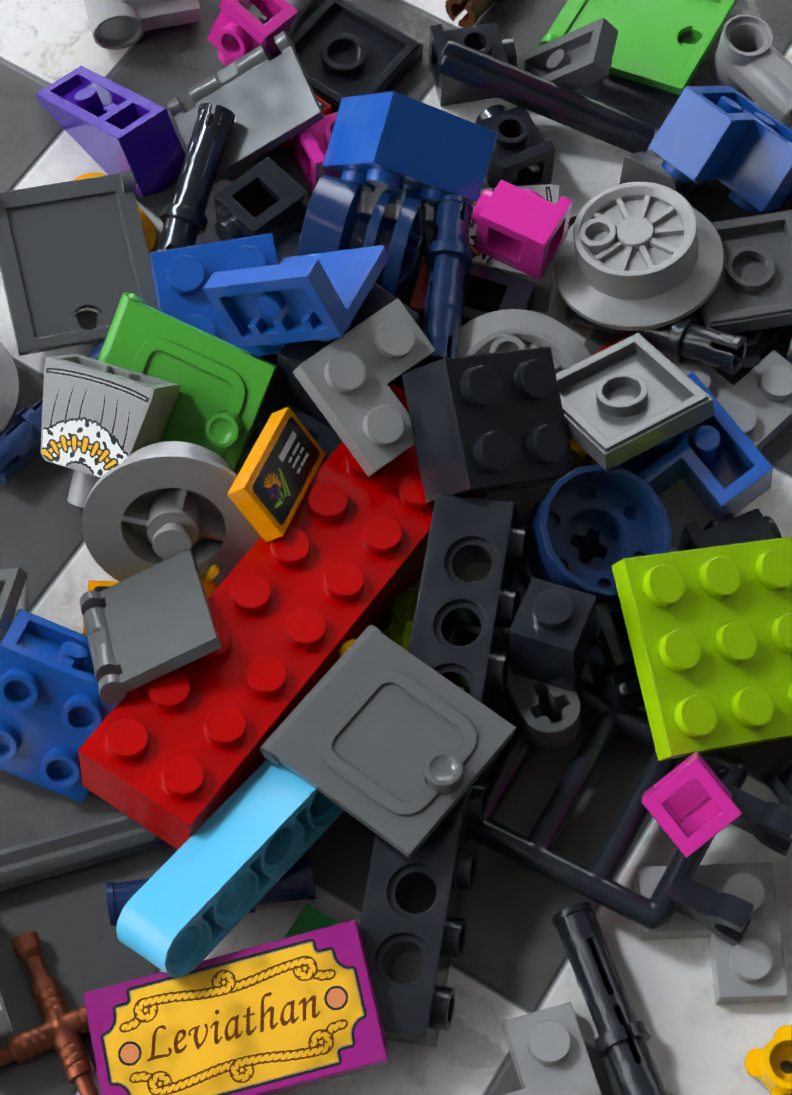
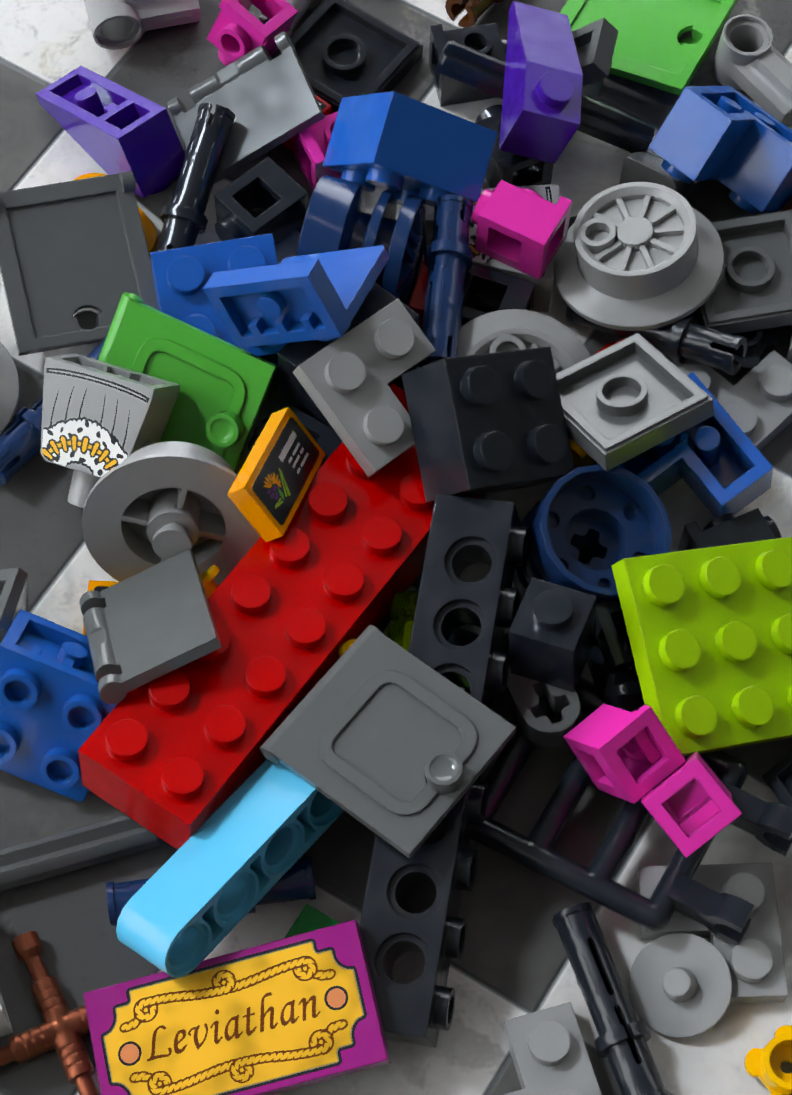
none -> dark purple slope [499,1,583,164]
none -> dark pink brick [563,704,686,804]
none -> light grey piece [628,933,732,1038]

